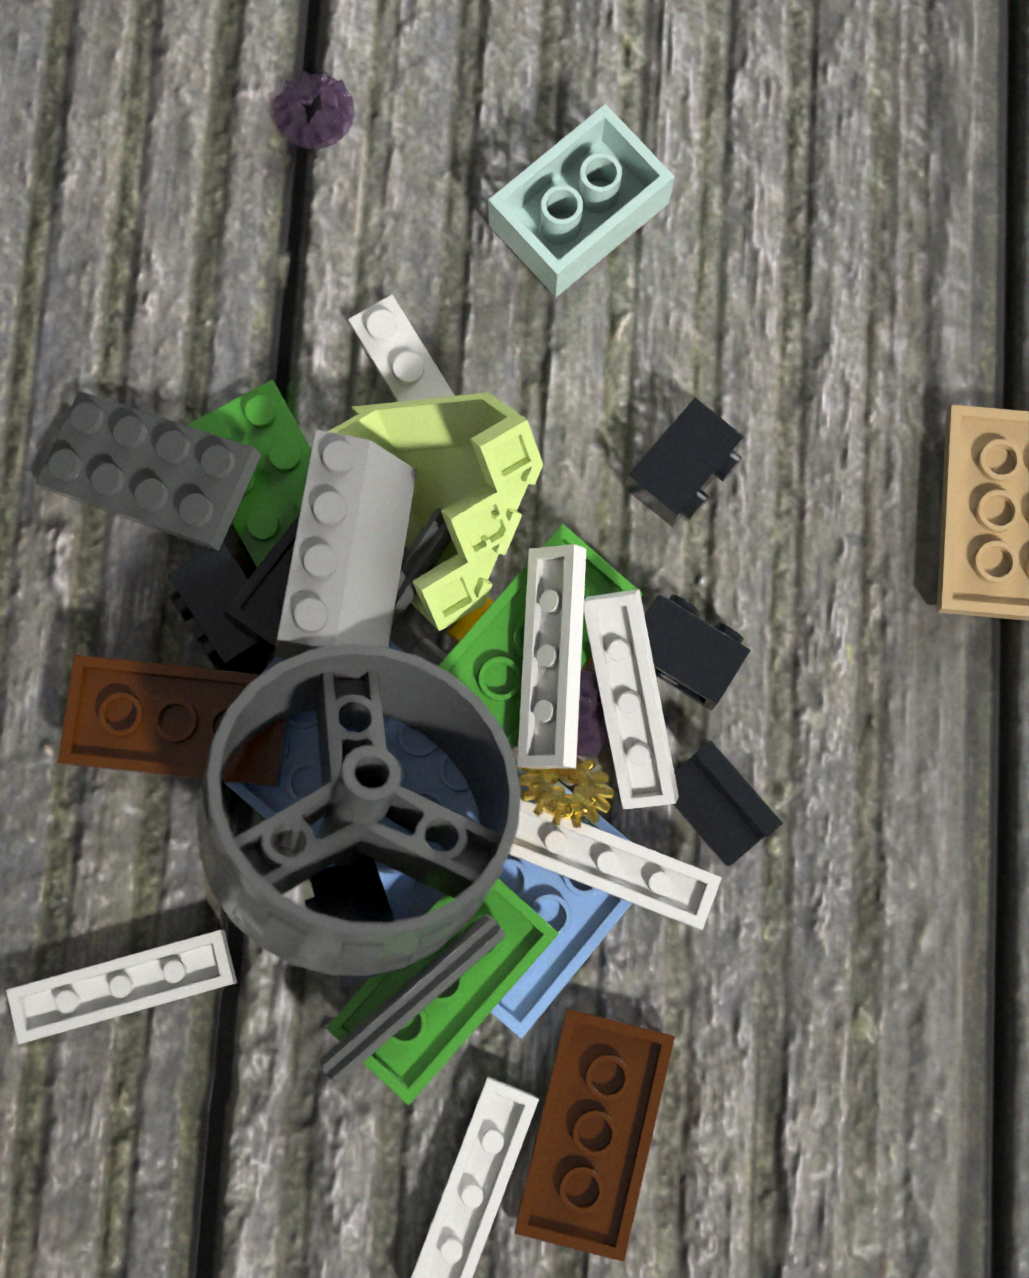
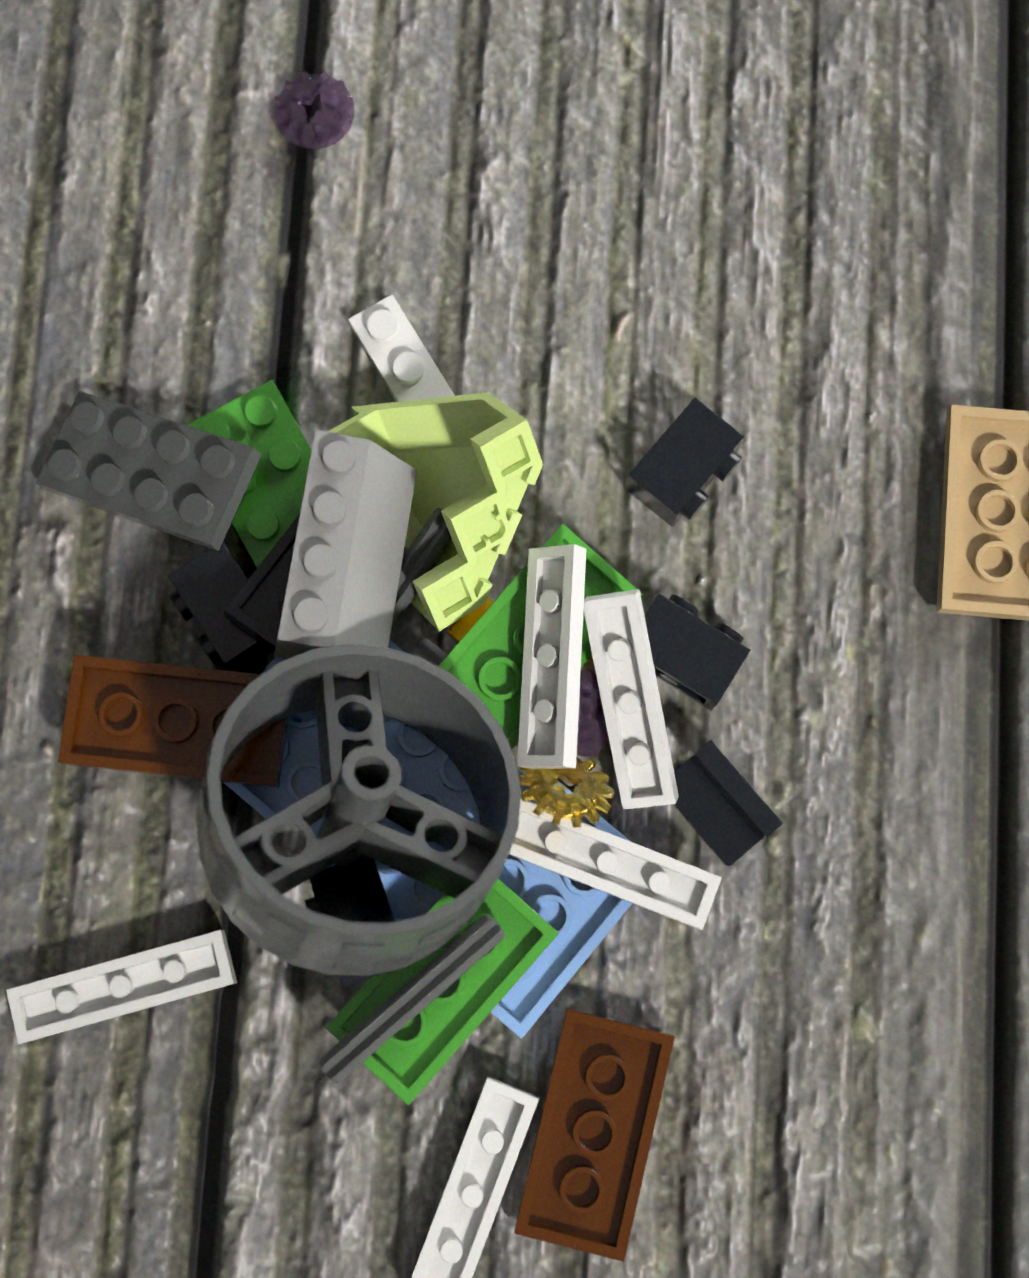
light aqua brick [488,104,675,298] -> none

